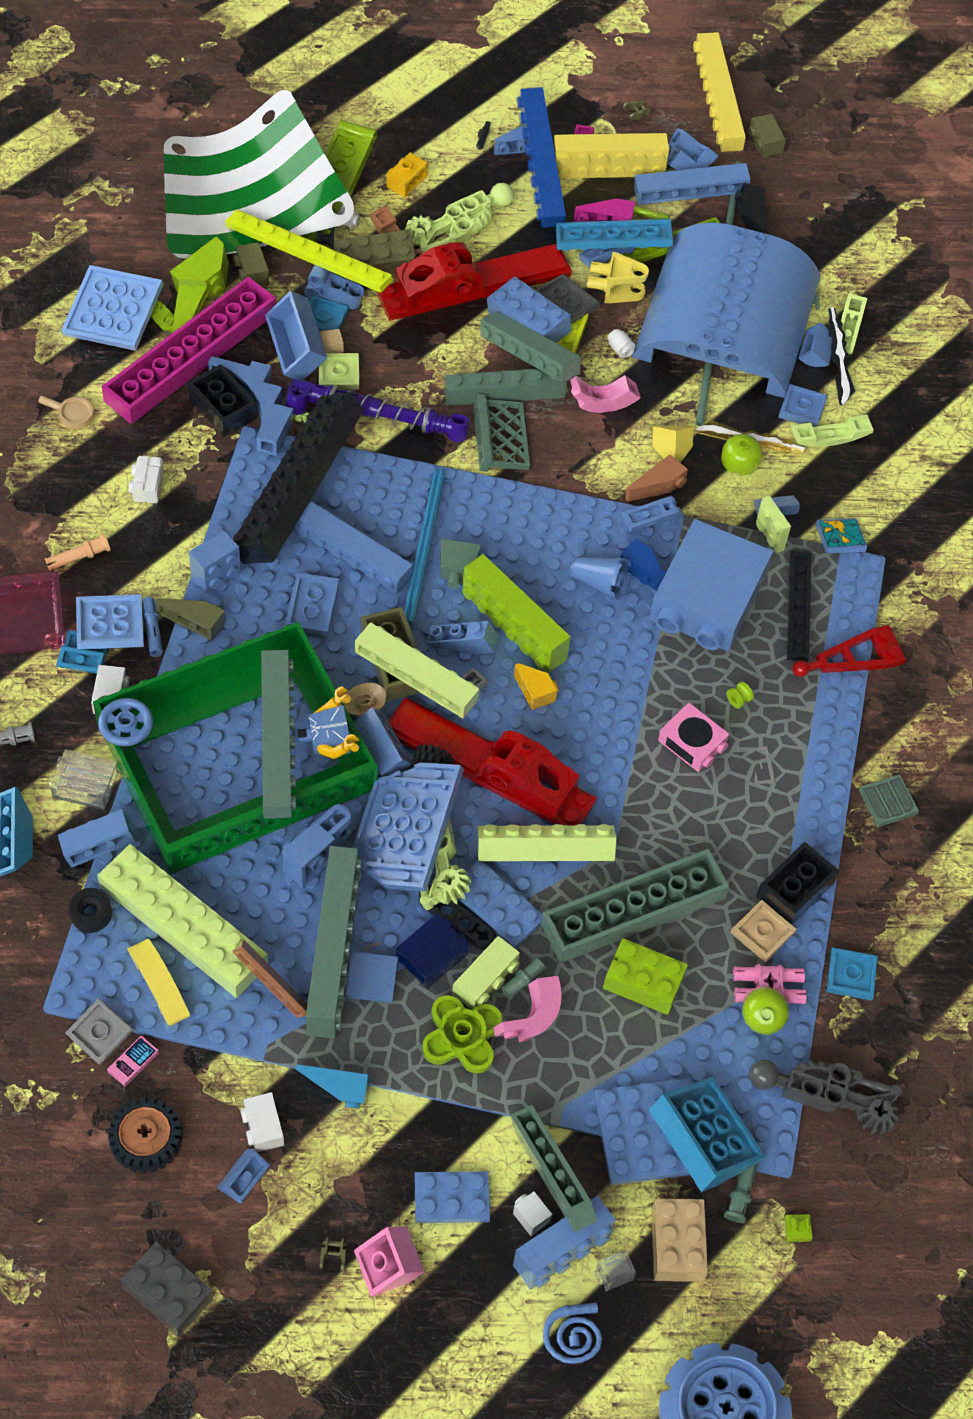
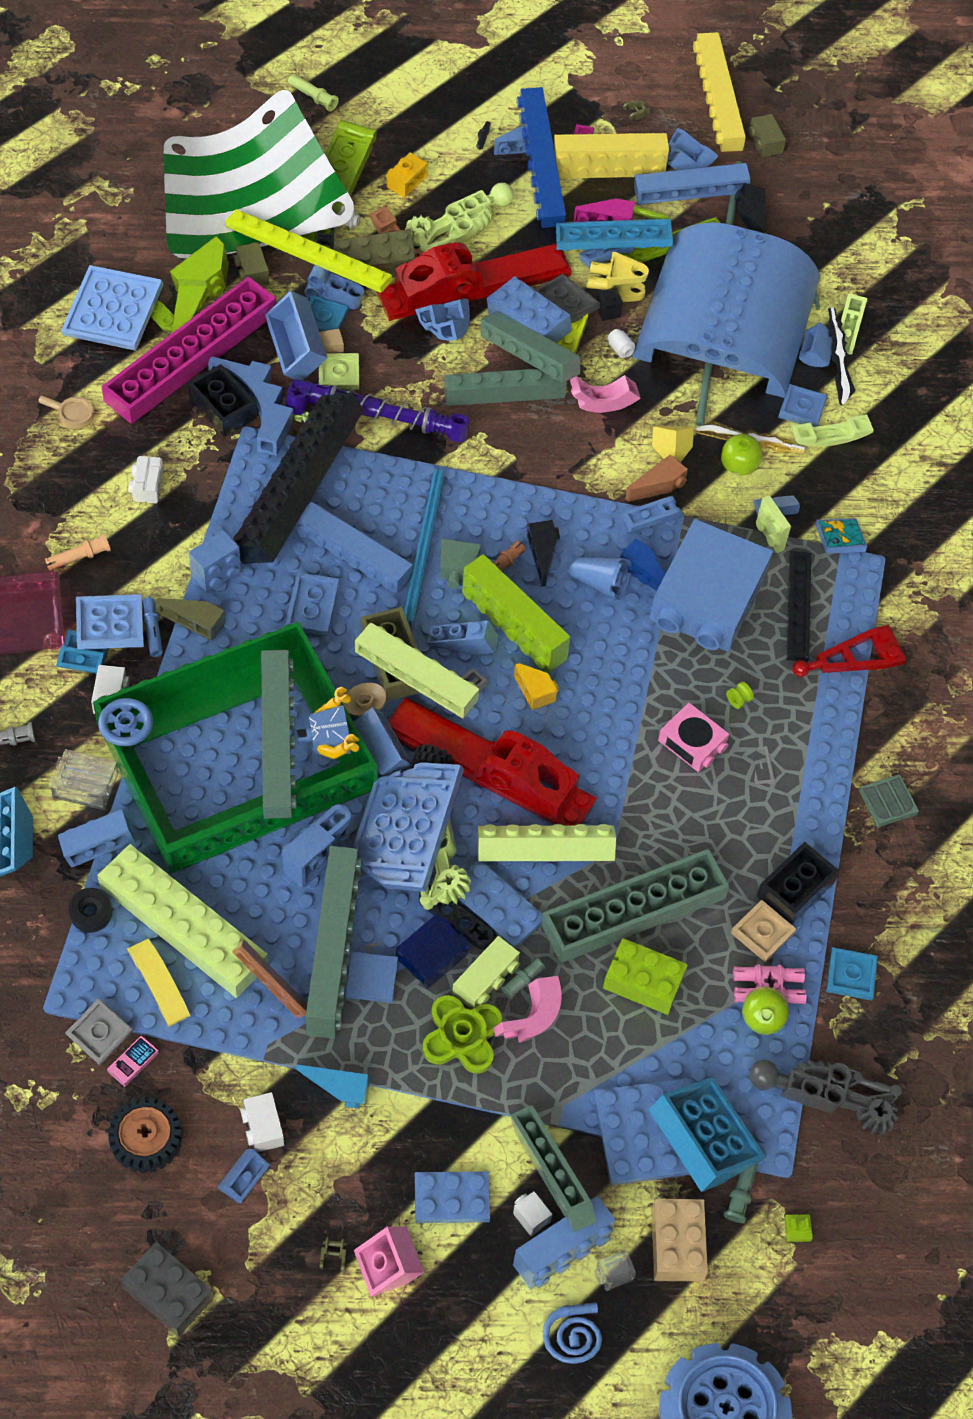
sand green fence [473,394,530,472] -> none
none -> yellowish green pin [288,74,339,112]
none -> medium blue brick [415,299,470,341]
none -> nougat pin [493,541,525,571]
none -> black slope [527,520,560,587]
none -> black brick [597,287,623,321]

